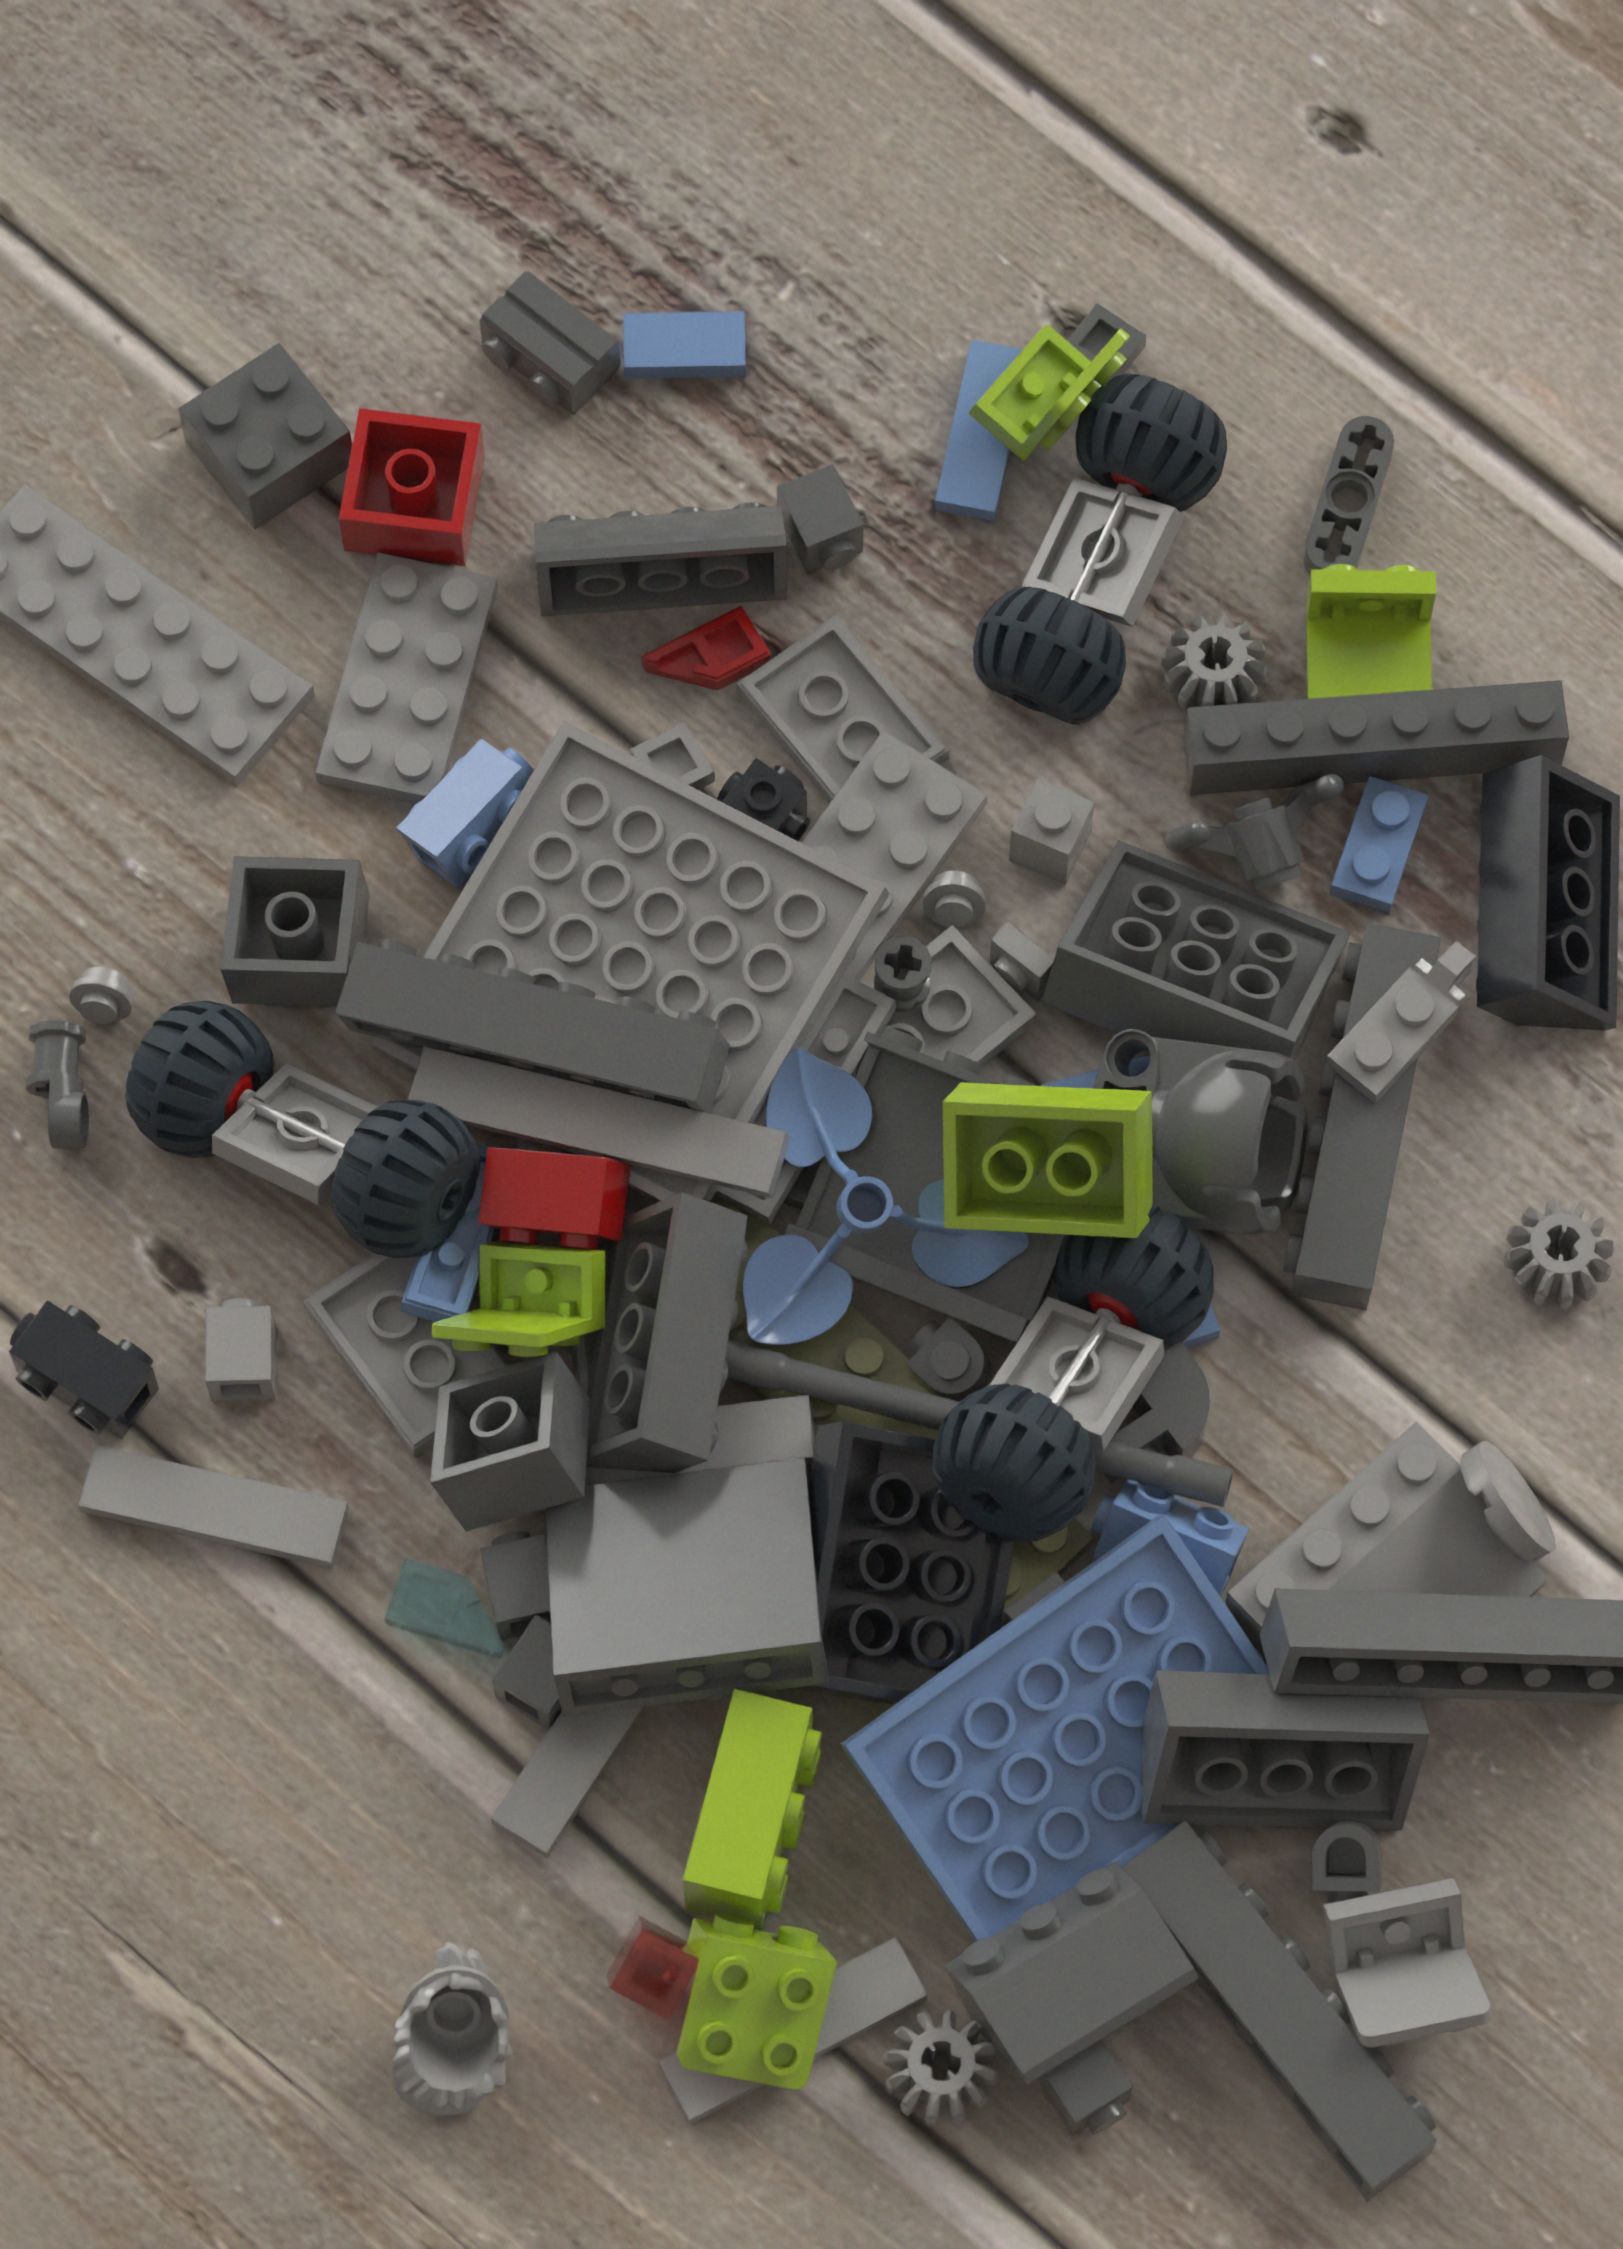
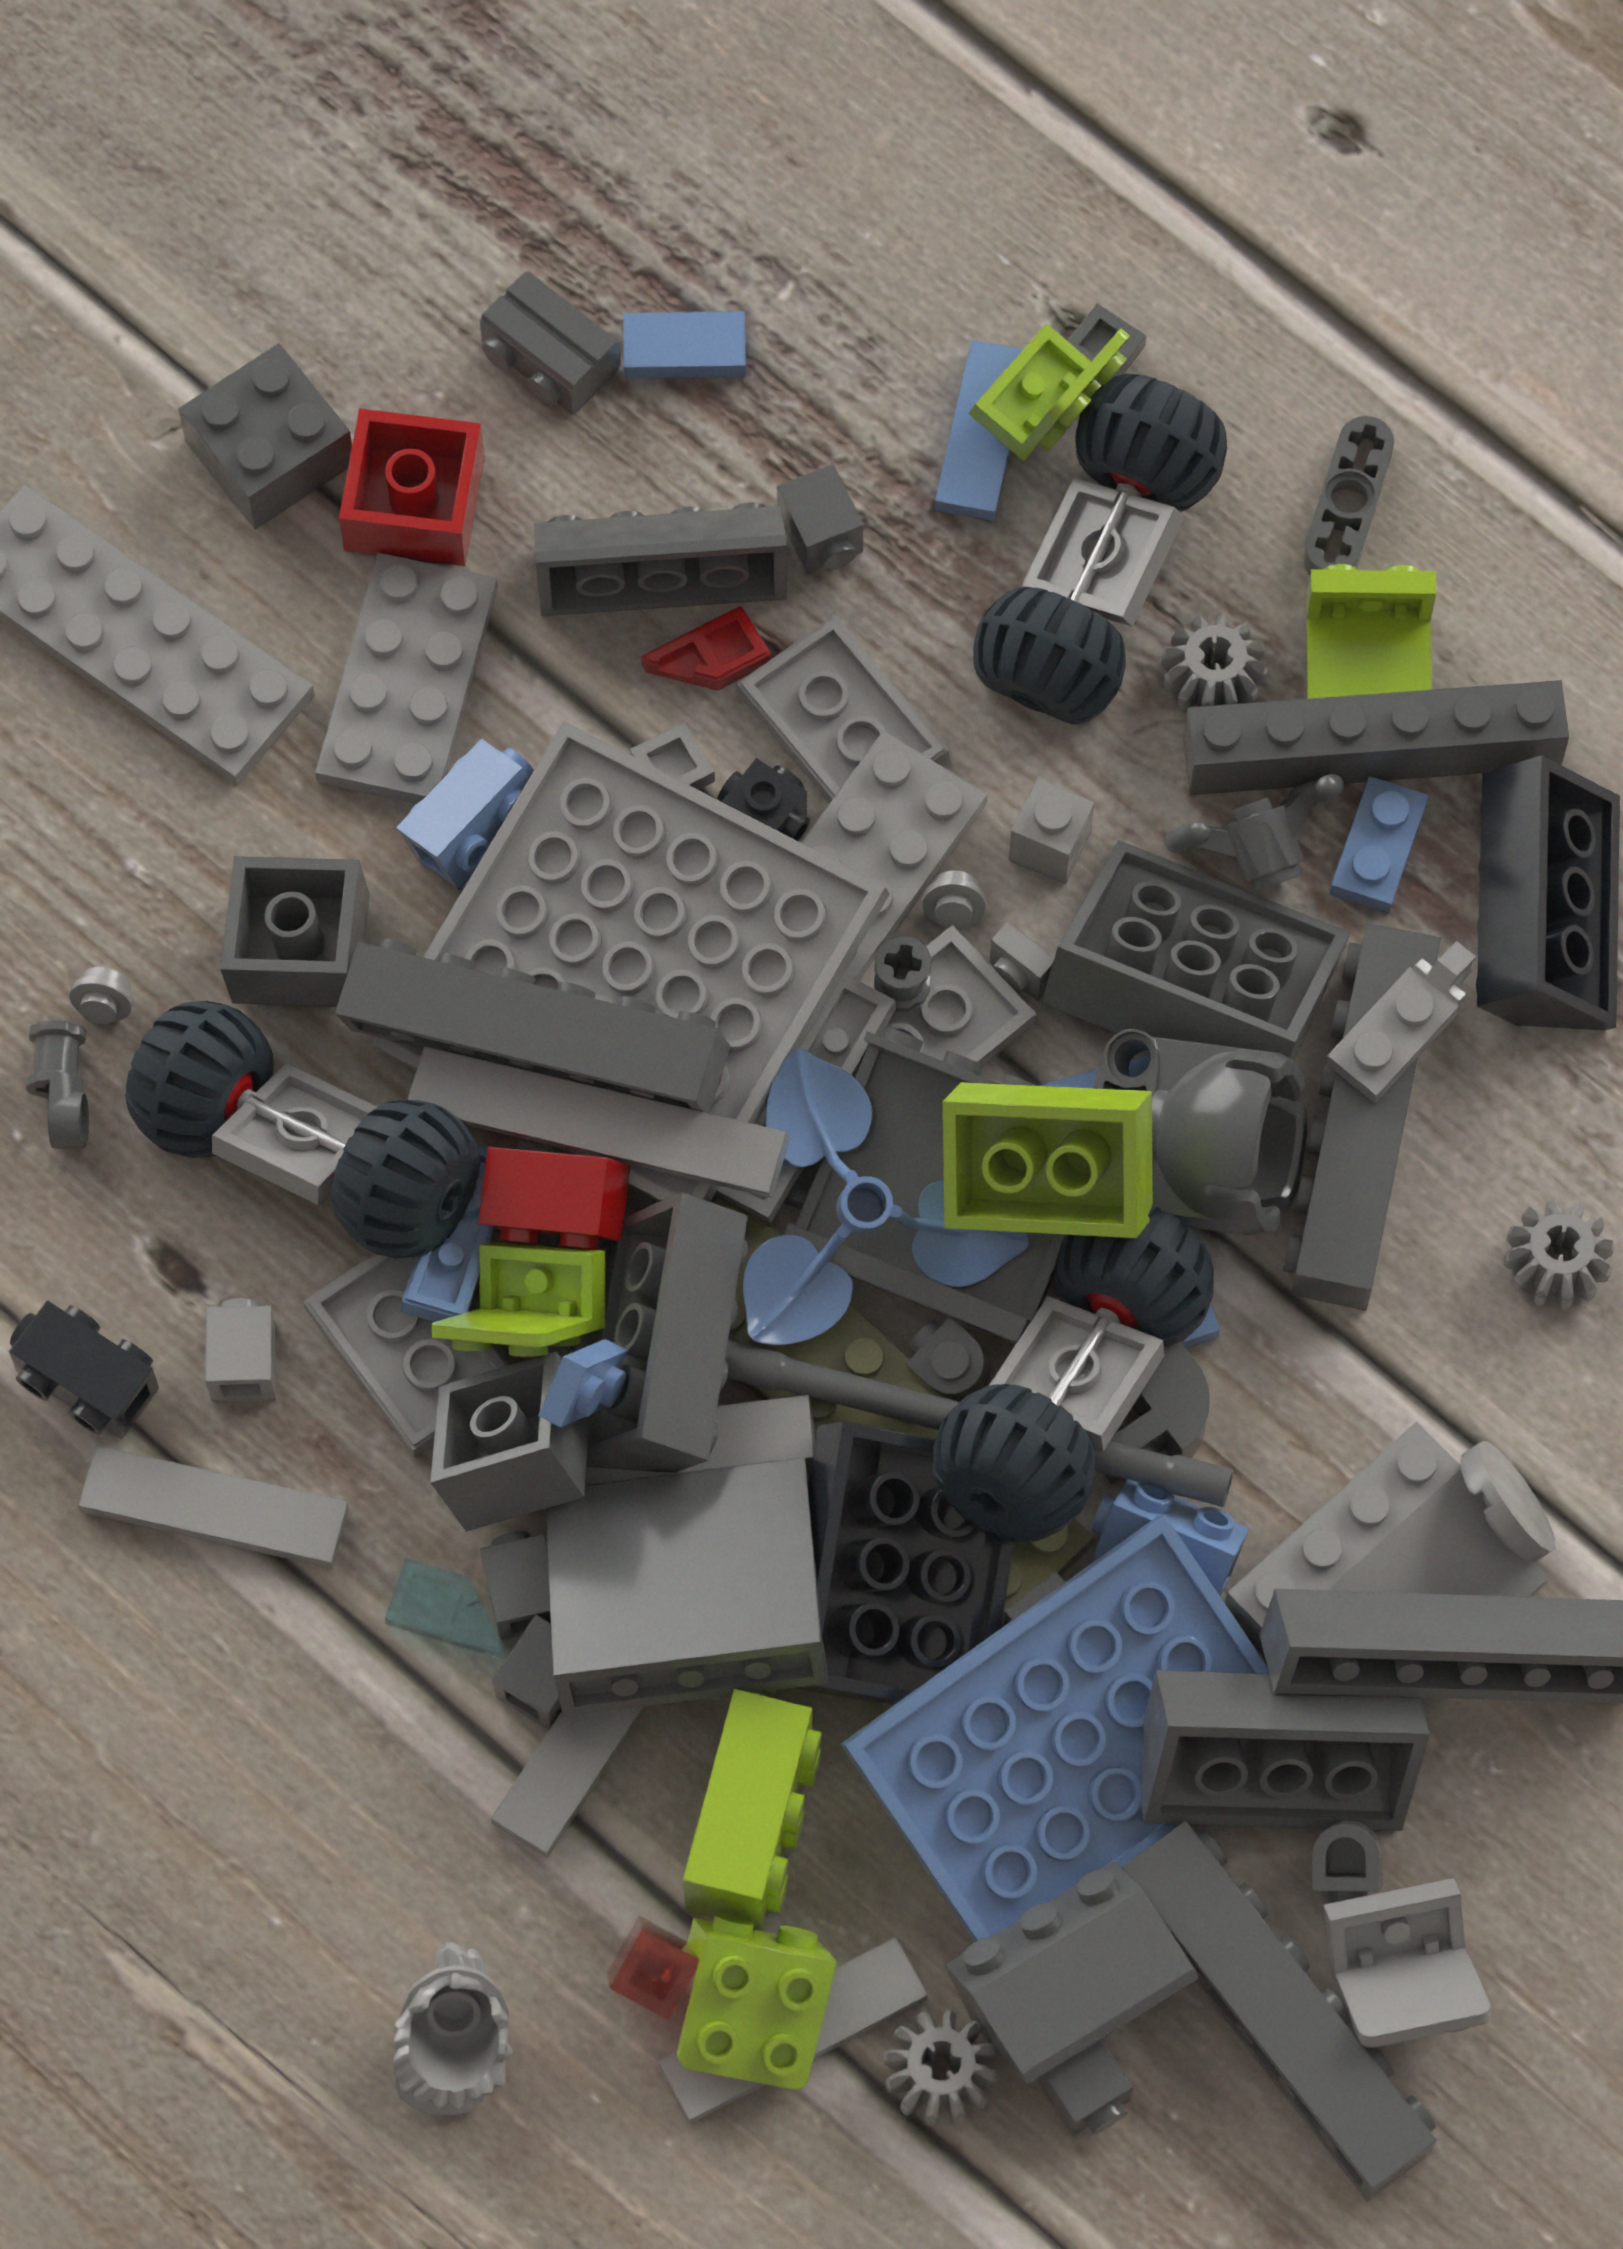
none -> medium blue plate [538,1339,628,1427]

